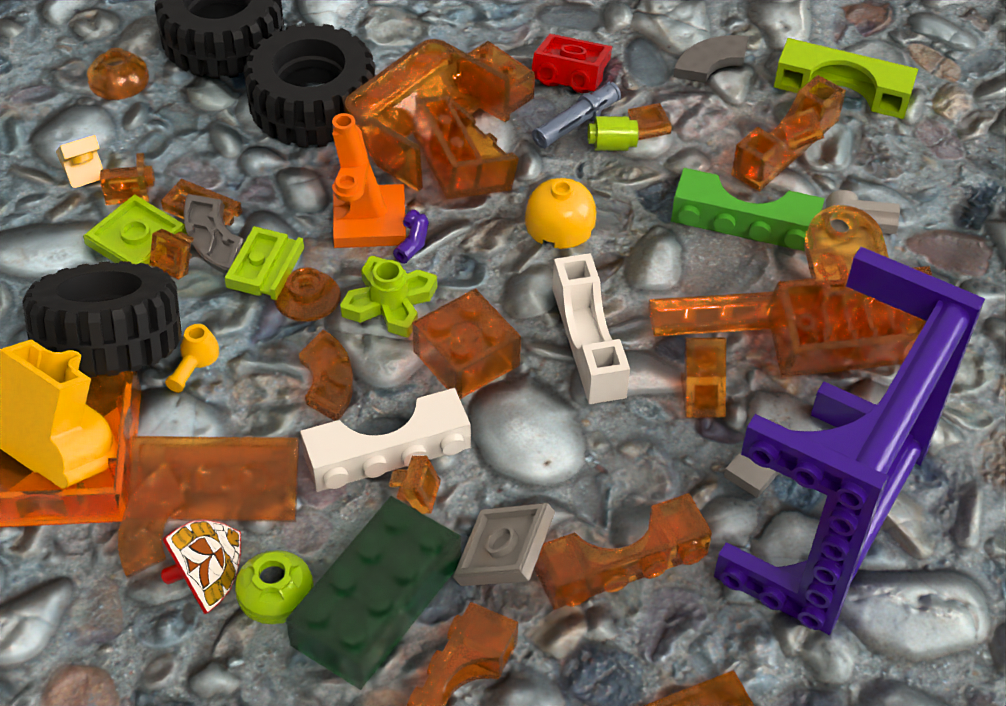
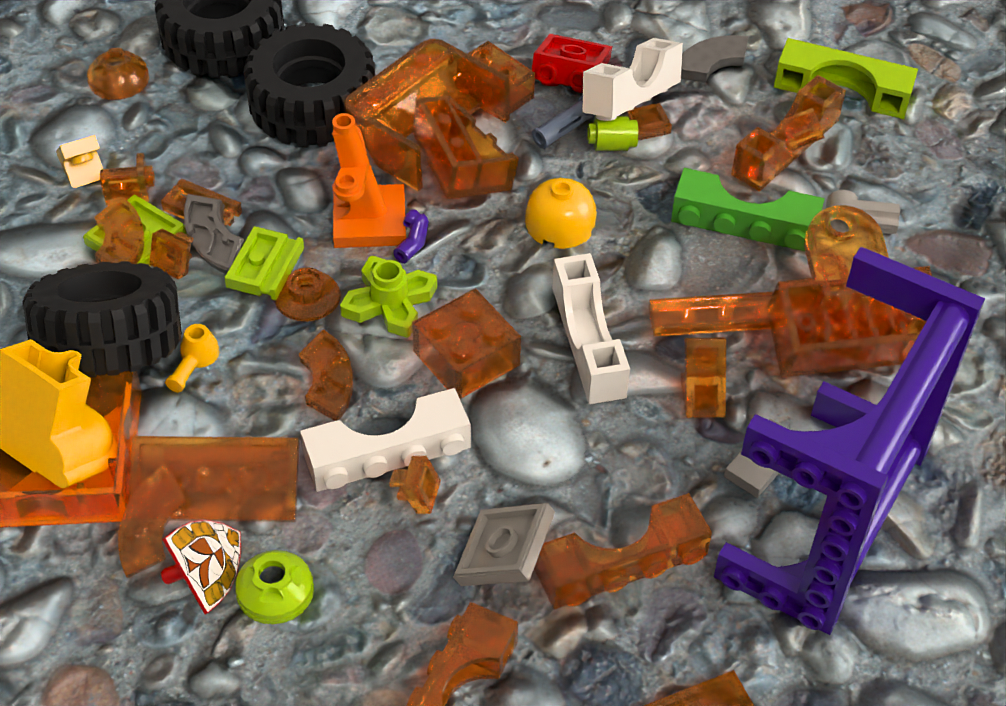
clear green brick [286,496,461,690] -> none
none -> clear orange tile [95,196,145,264]
none -> white arch [582,38,683,121]

